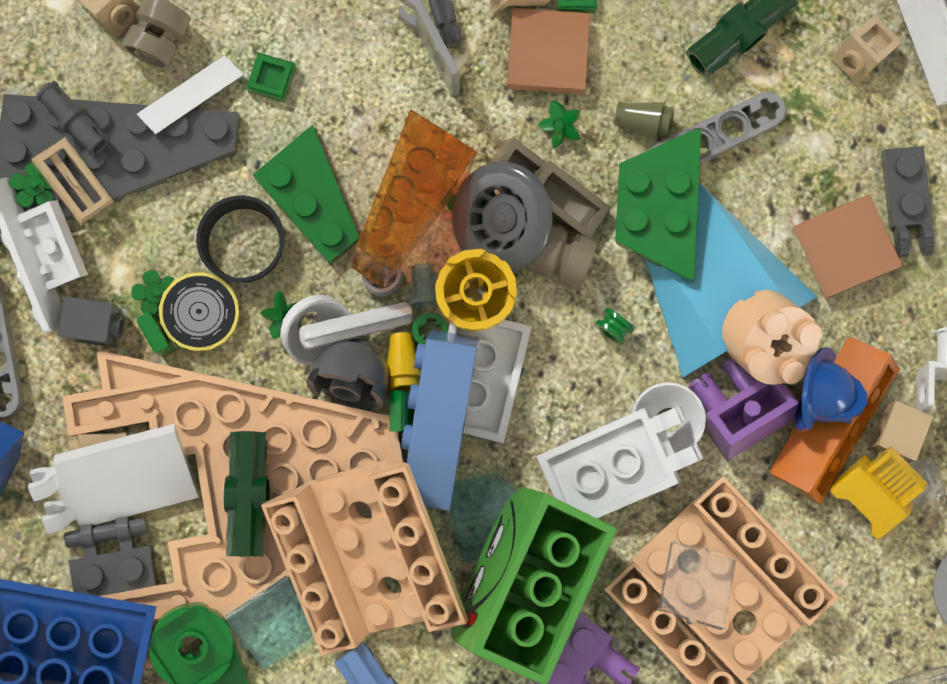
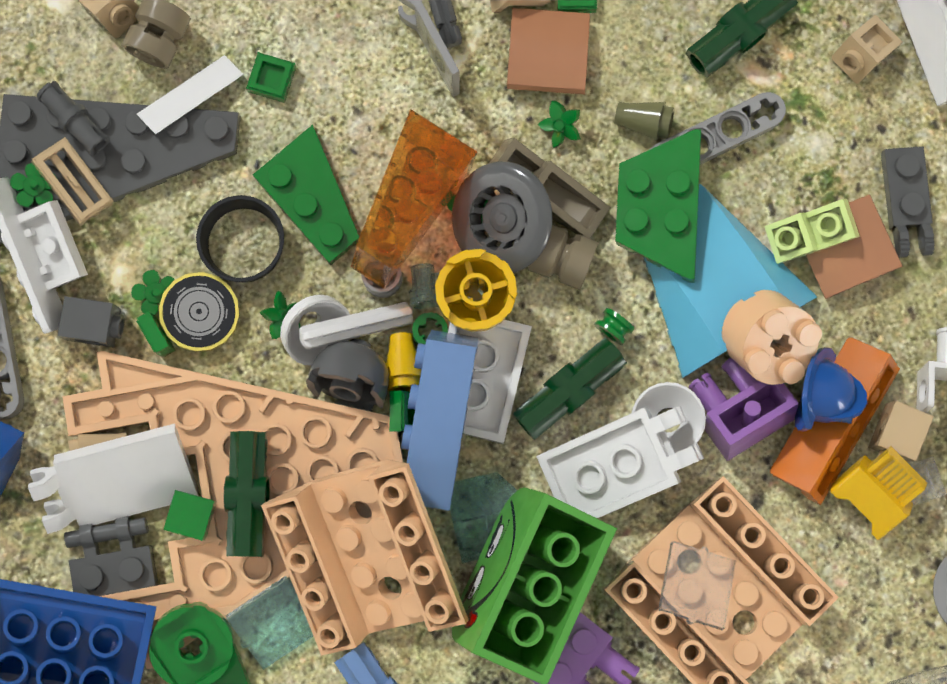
none -> green tile [163,490,217,541]
none -> dark green piece [512,337,627,440]
none -> yellowish green slope [764,199,860,264]

